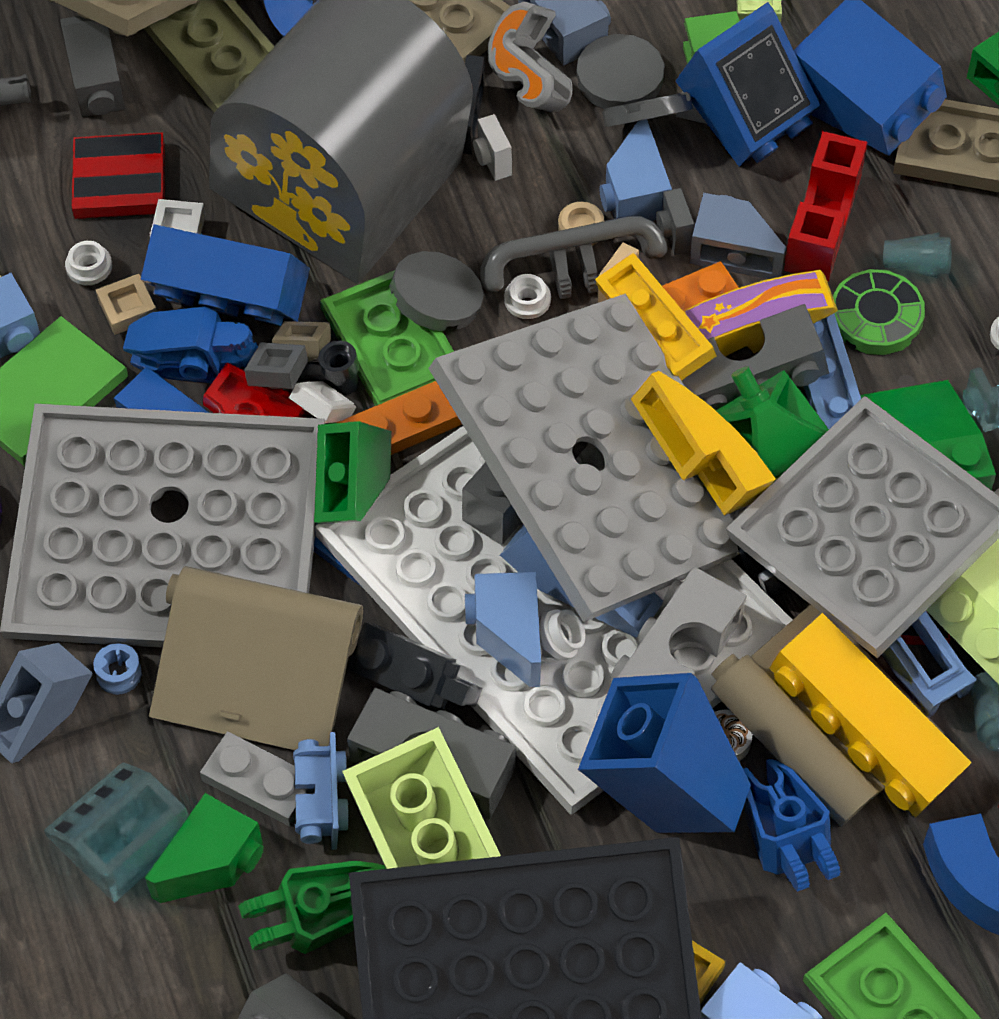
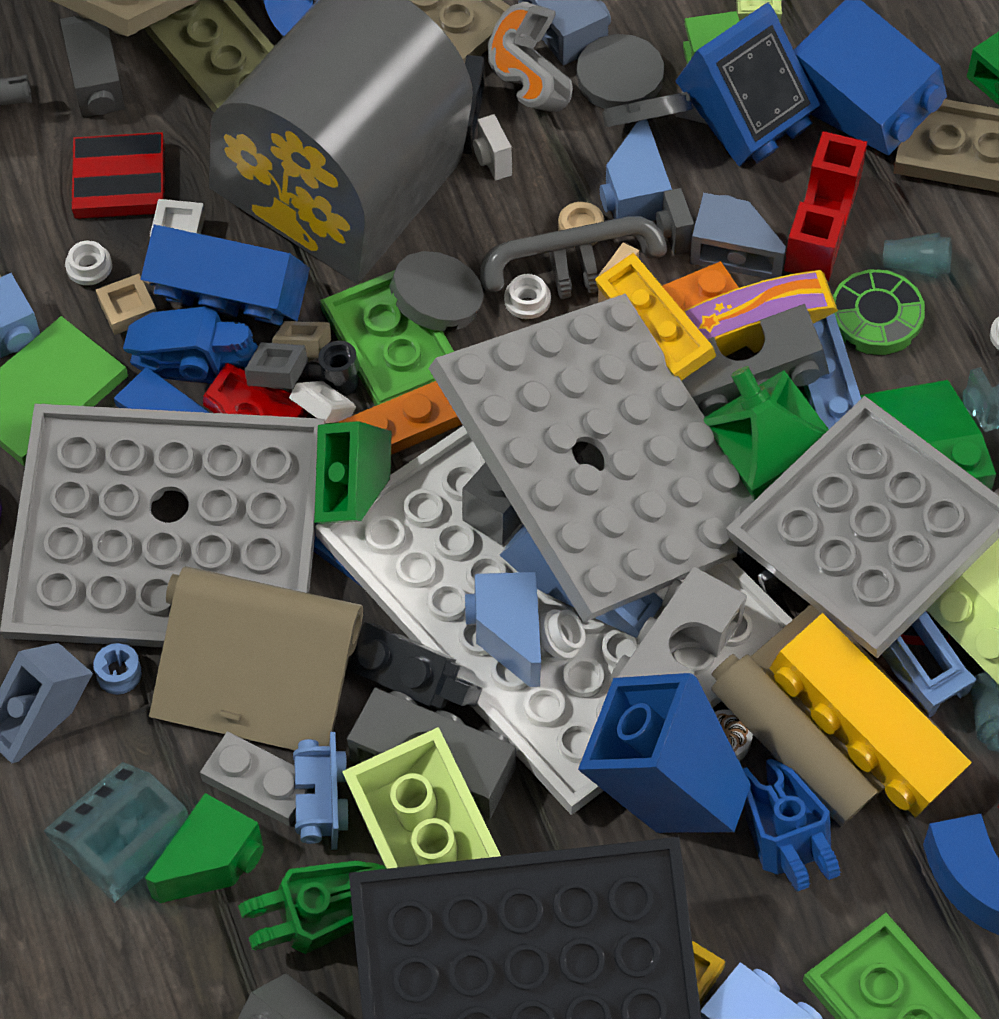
yellow slope [631,371,776,516] -> none

